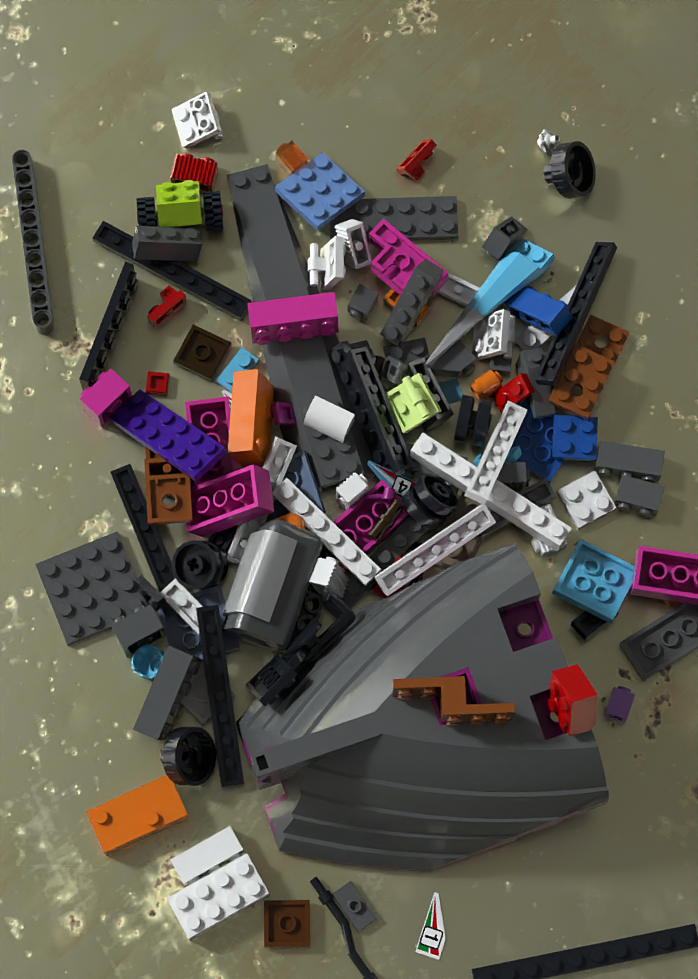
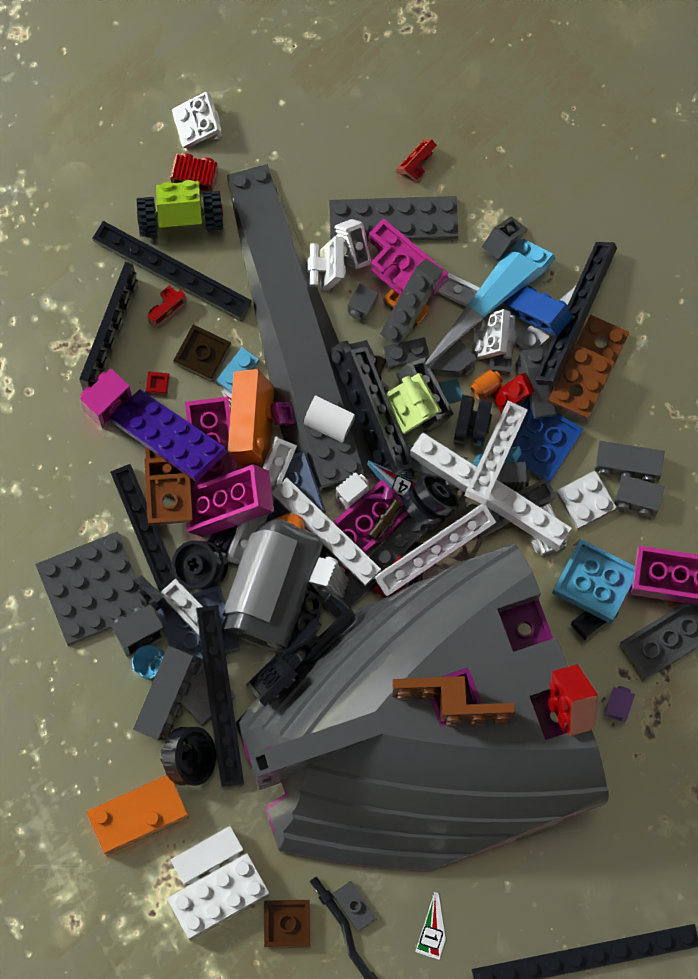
dark grey beam [12,149,54,335] -> none
dark grey brick [132,226,202,262] -> none
dark pink brick [247,292,339,345] -> none
clear orange brick [275,141,308,176] -> none
medium blue plate [275,152,365,231] -> none
dark grey plate [382,356,409,385] -> none
white plant [537,129,560,155] -> none
black piece [543,141,596,199] -> none
blue plate [552,415,598,461] -> none

